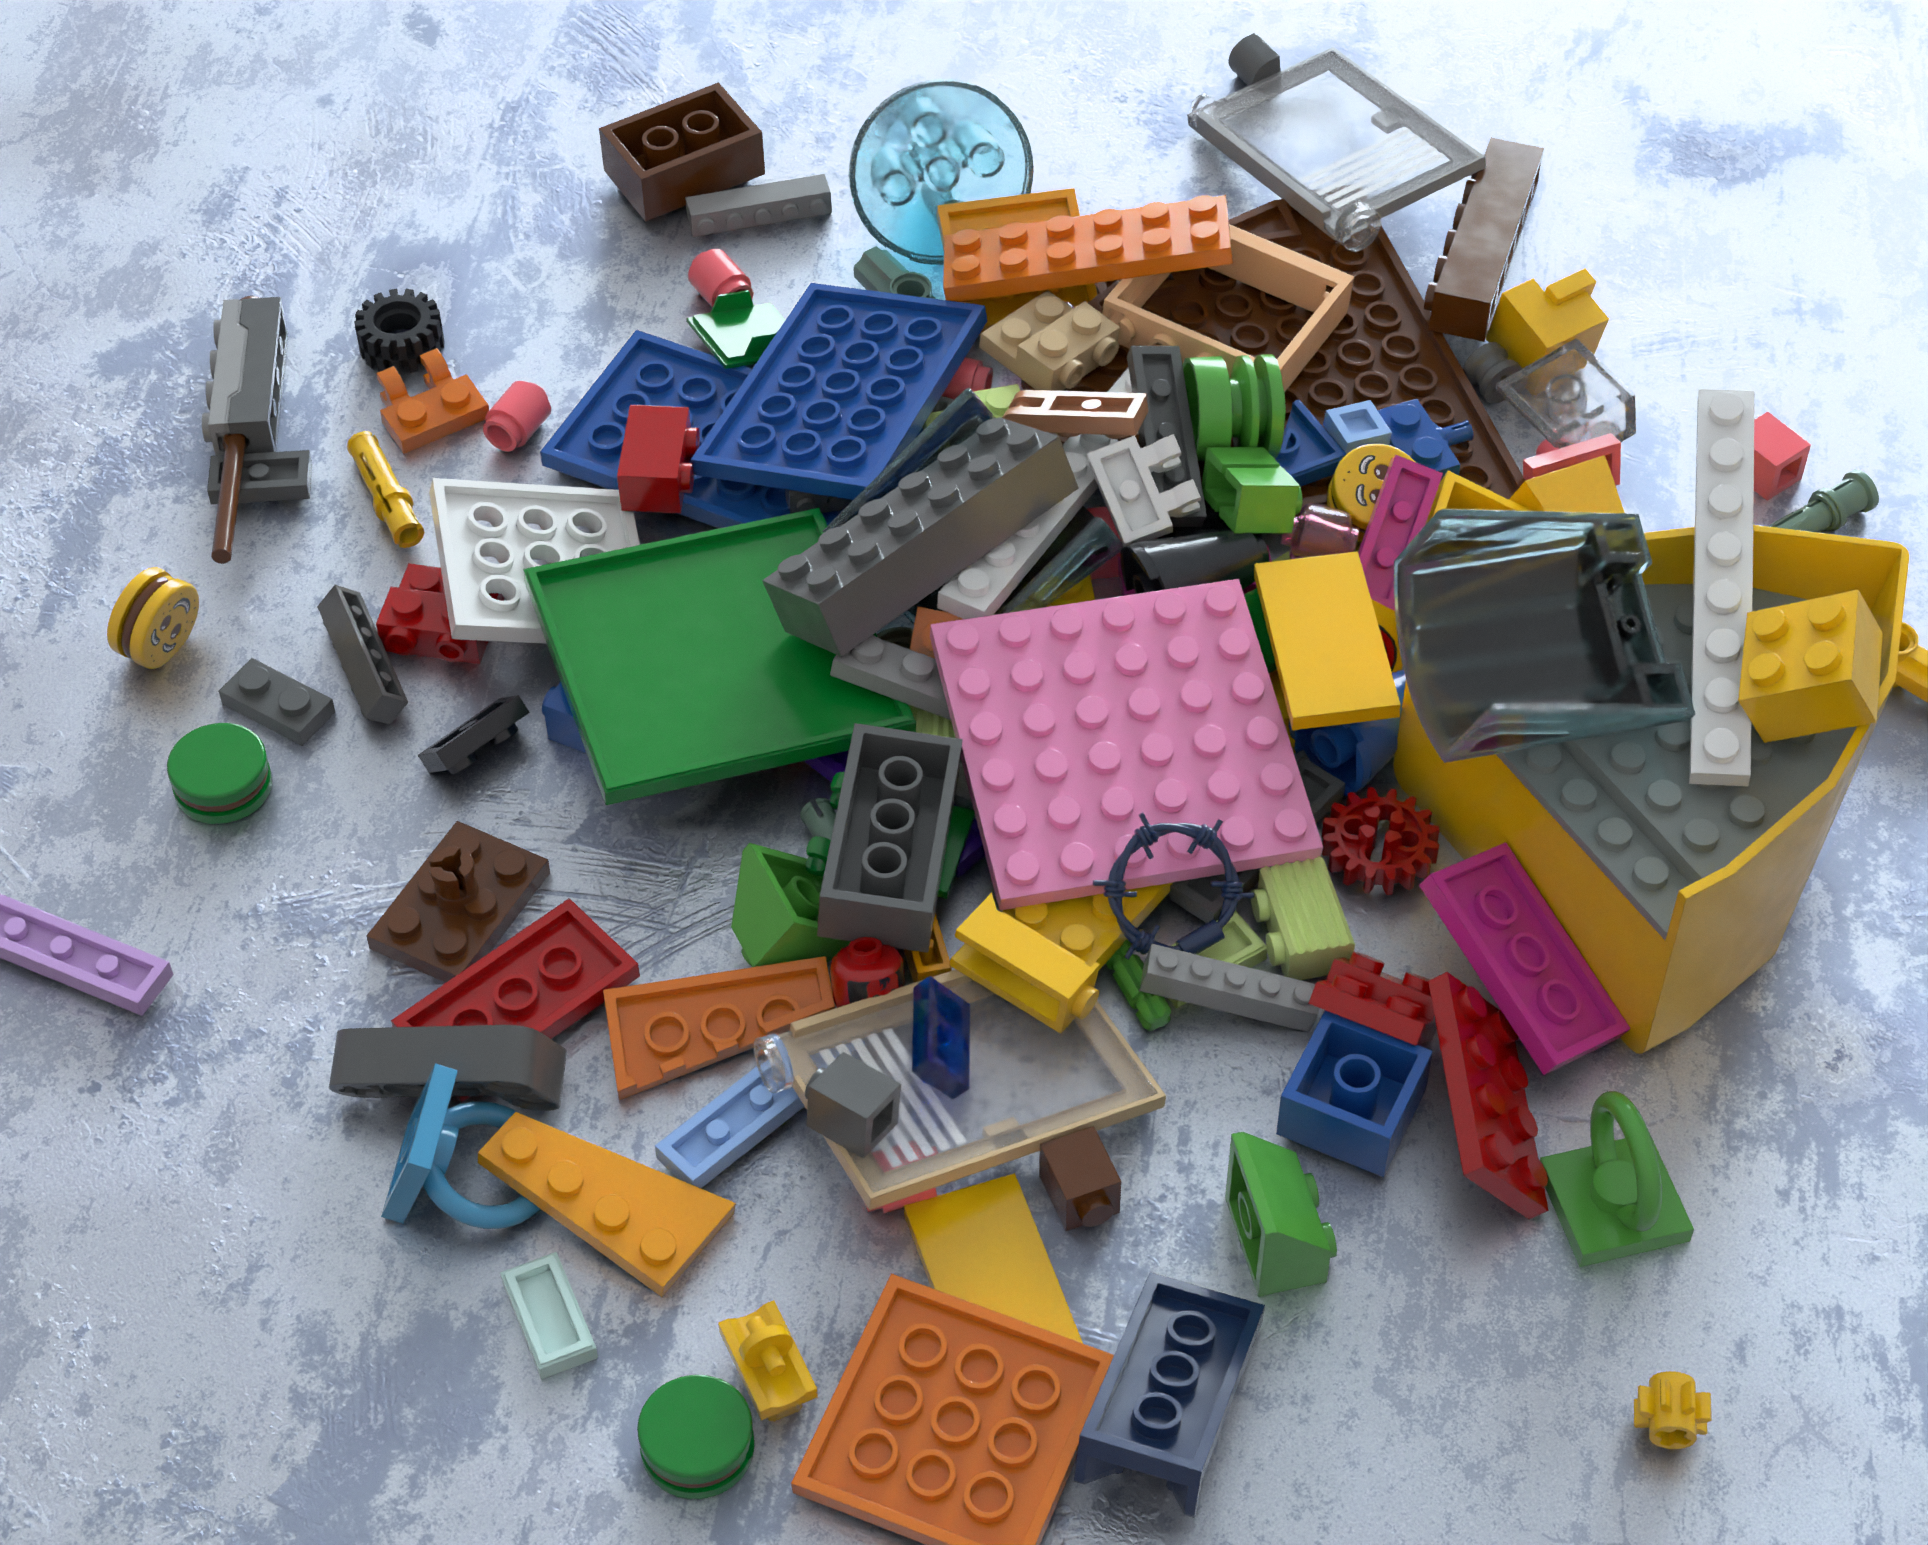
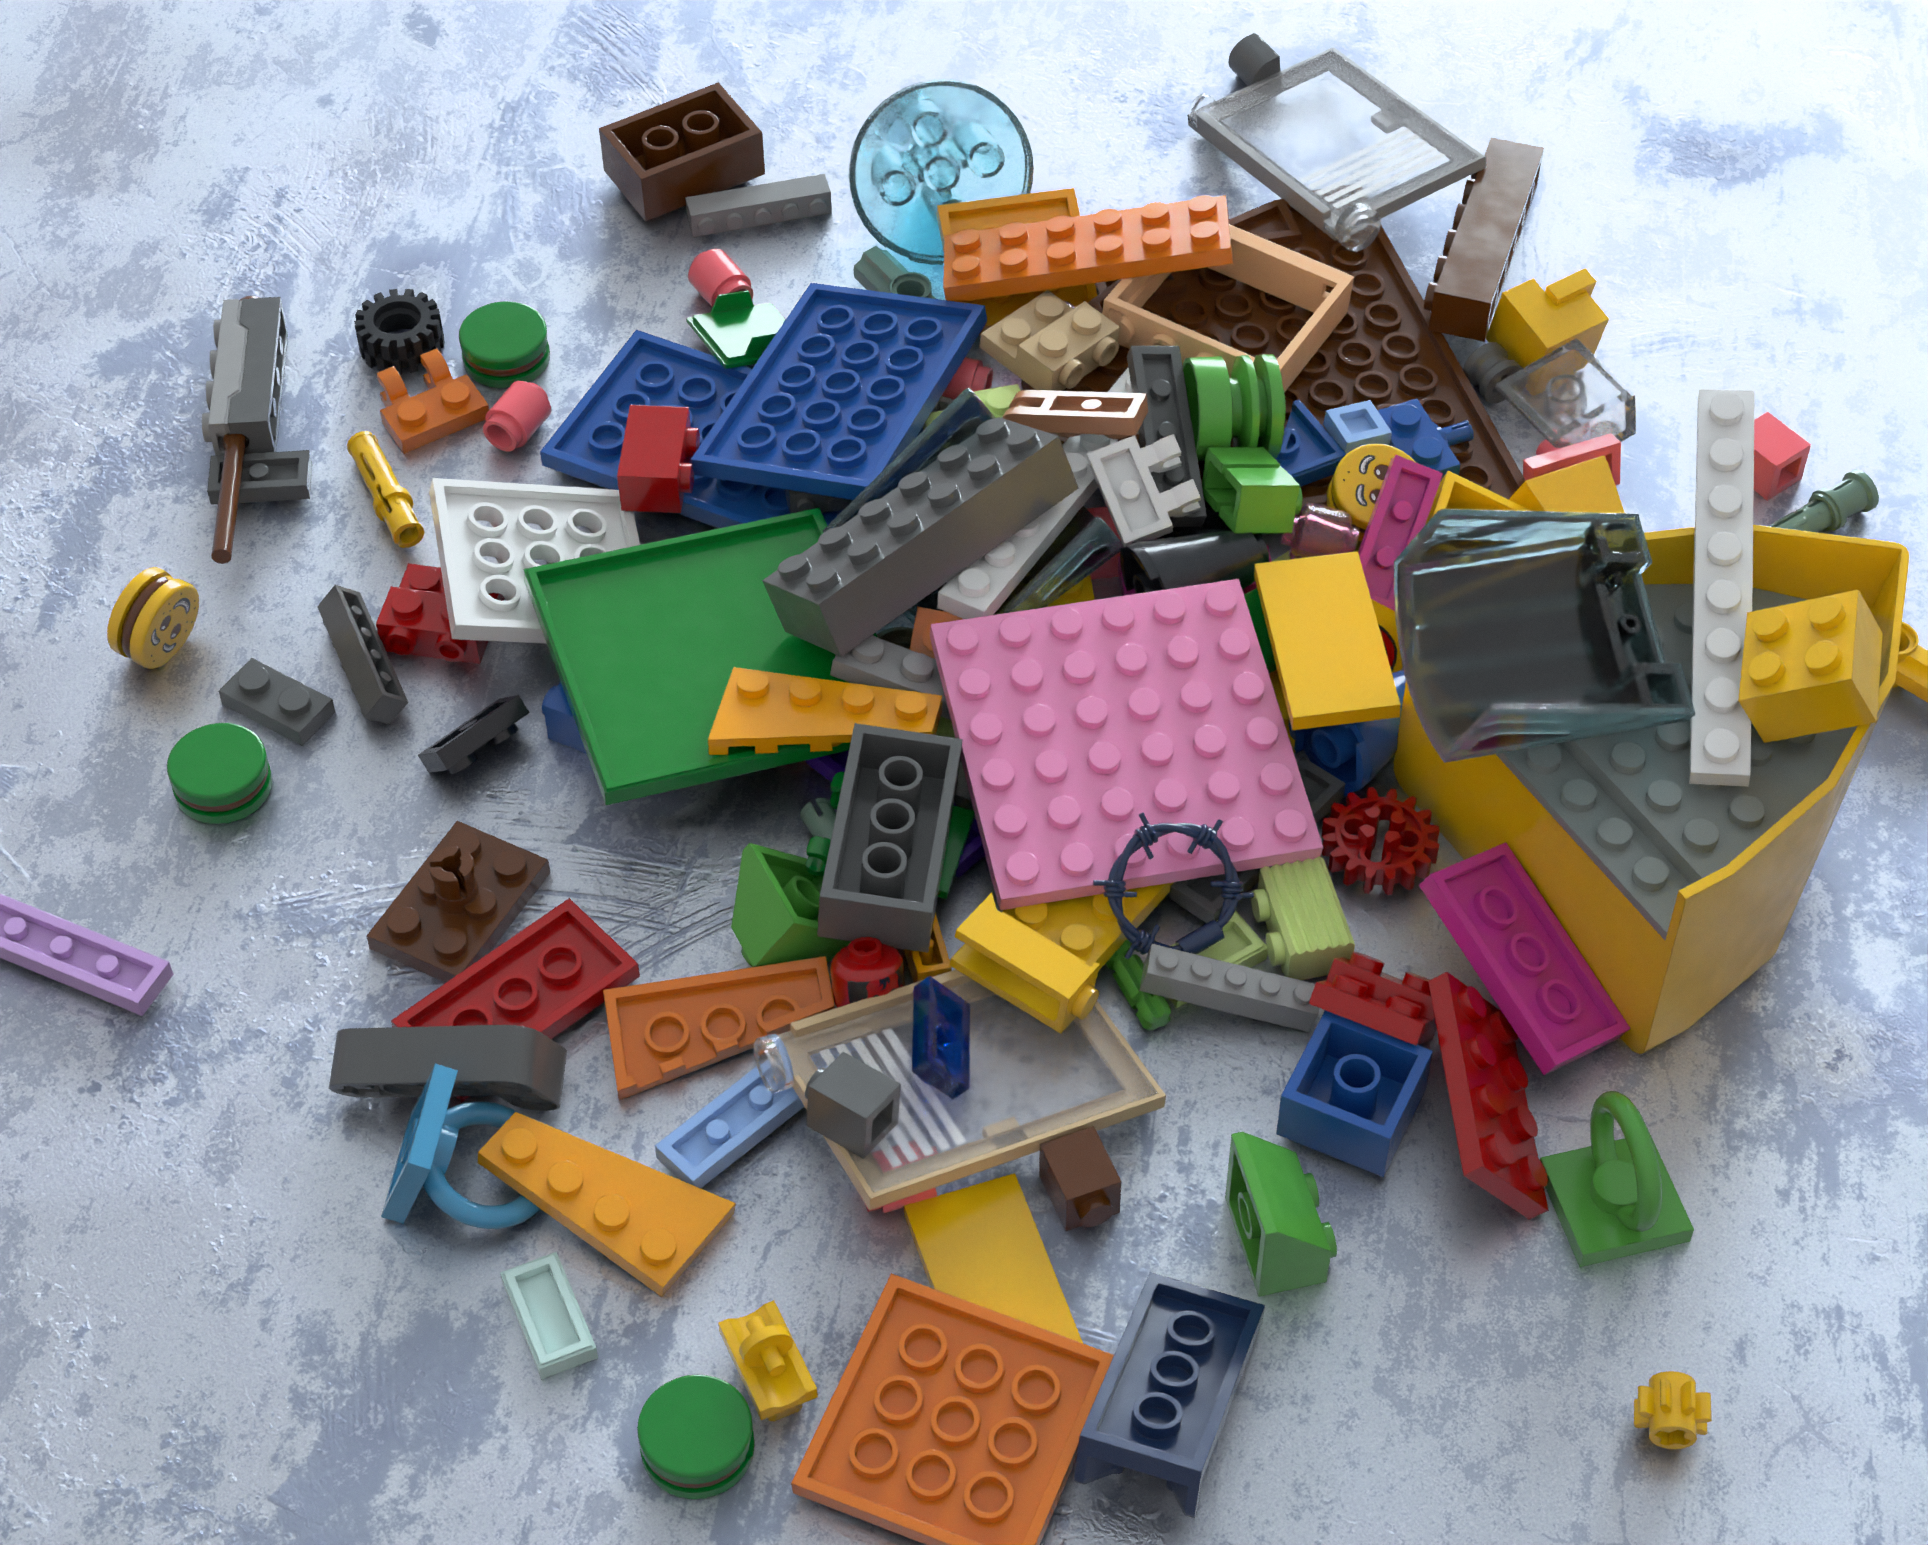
none -> green head [459,301,550,389]
none -> light orange wing [708,667,942,755]

